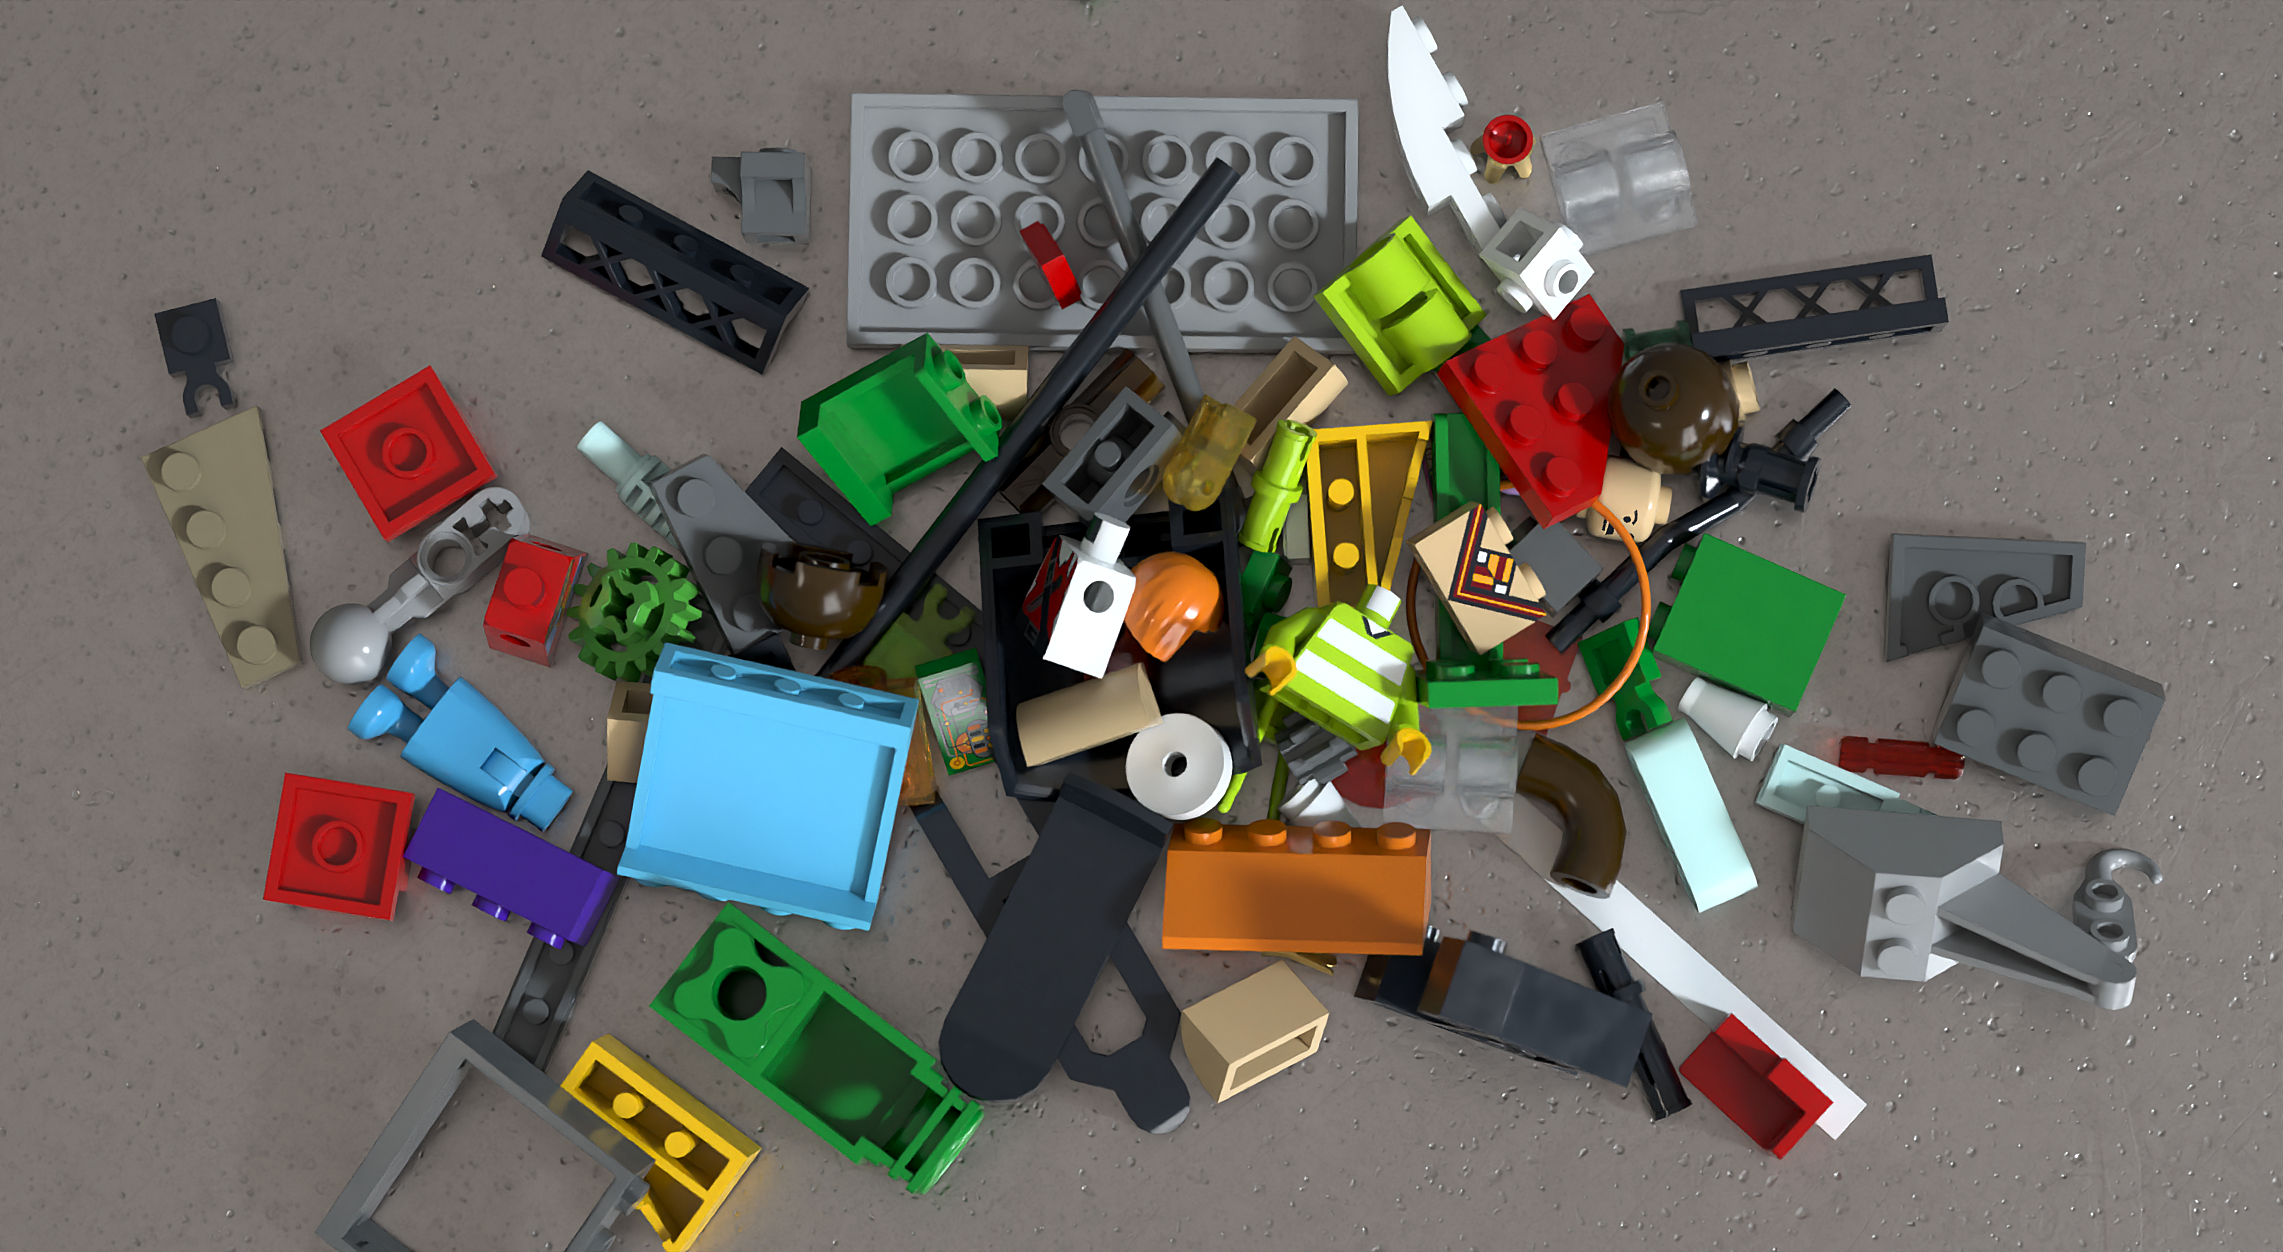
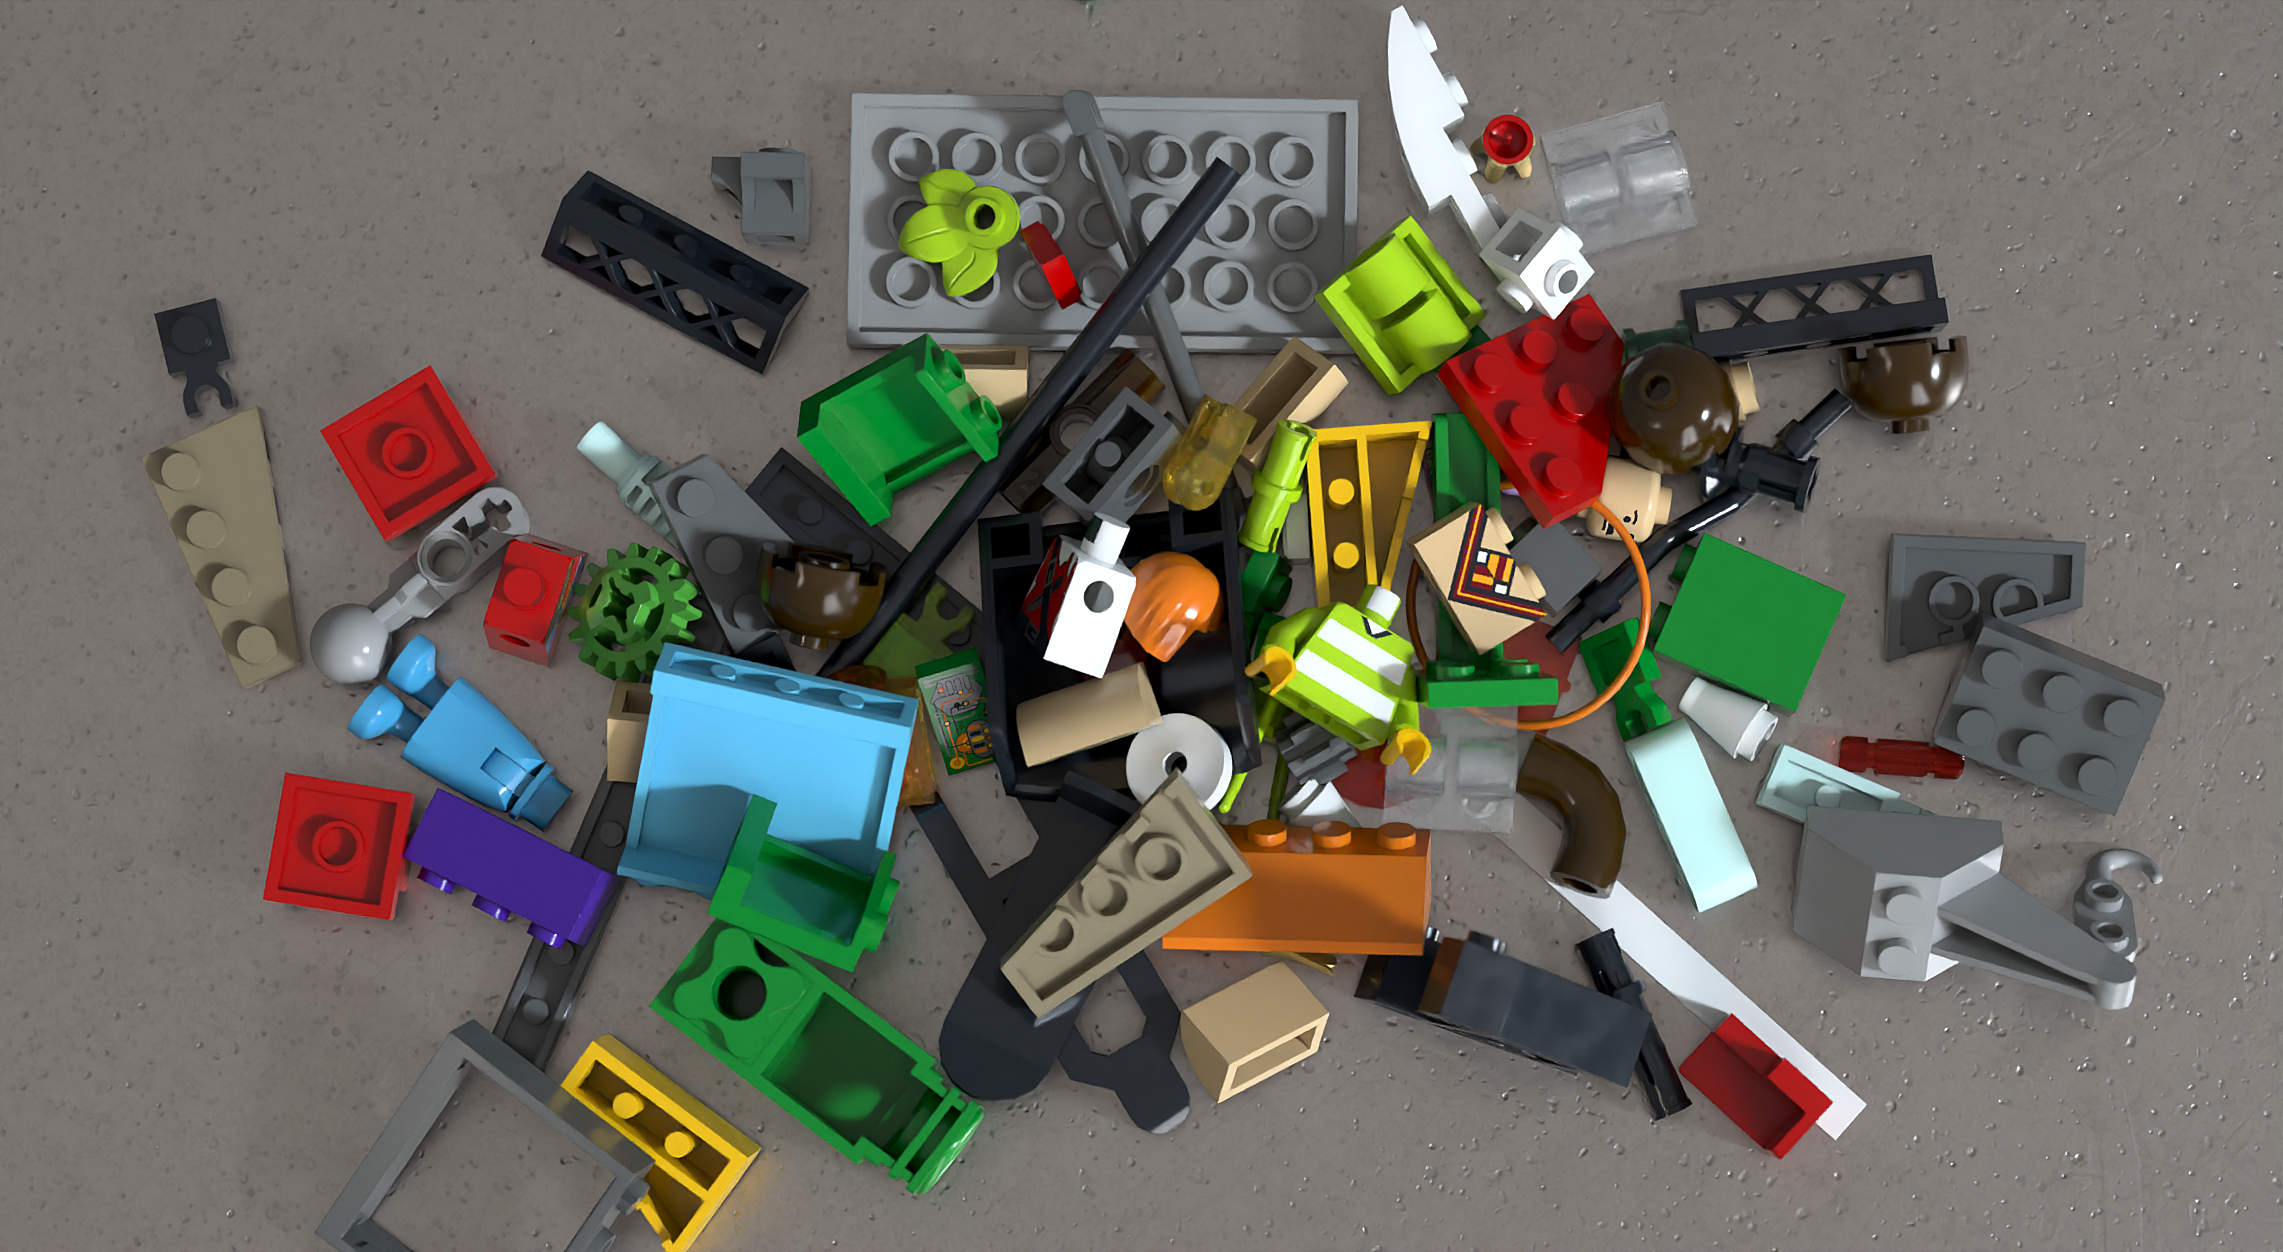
none -> green panel [707,794,900,972]
none -> lime plate [898,169,1020,297]
none -> dark tan wing [1000,767,1253,1018]
none -> dark brown cylinder [1838,335,1969,434]

